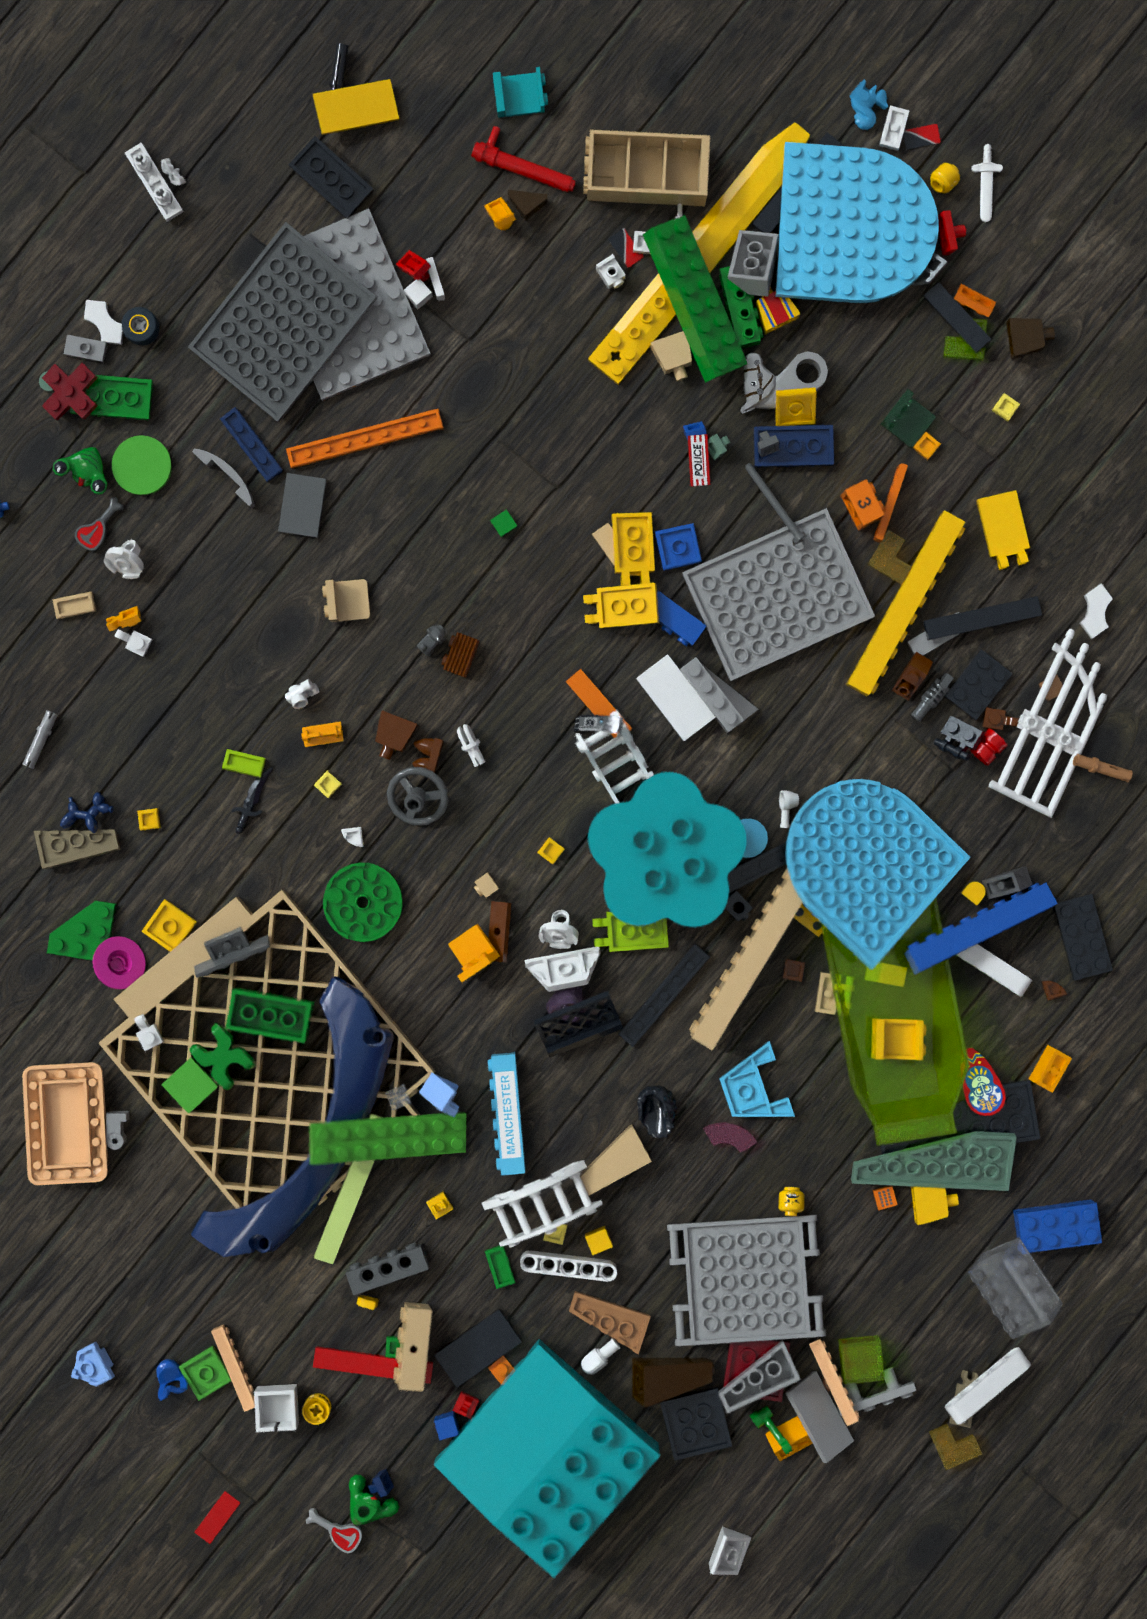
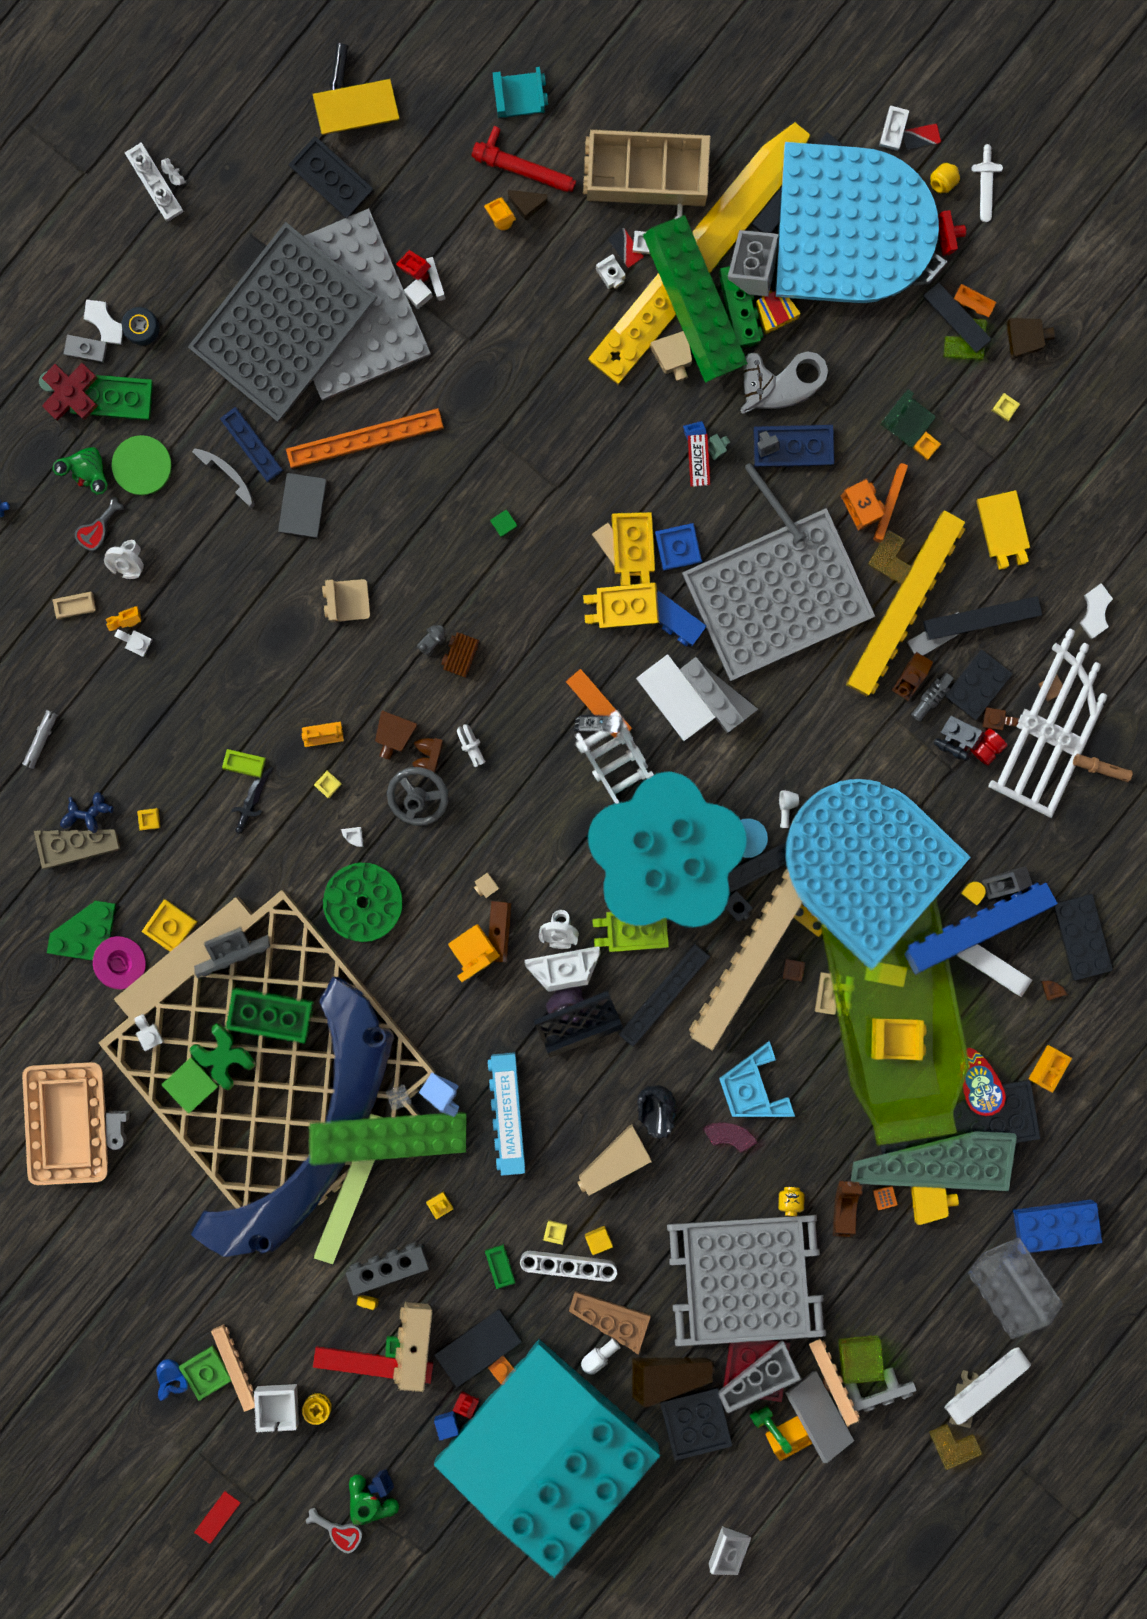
light blue plate [71,1342,115,1386] -> none
white plate [285,679,319,709] -> none
white fence [482,1160,603,1247] -> none
yellow tile [537,837,565,864] -> none
yellow tile [775,387,816,426] -> none
dark azure animal [849,79,888,130] -> none
none -> reddish brown arch [833,1181,862,1238]

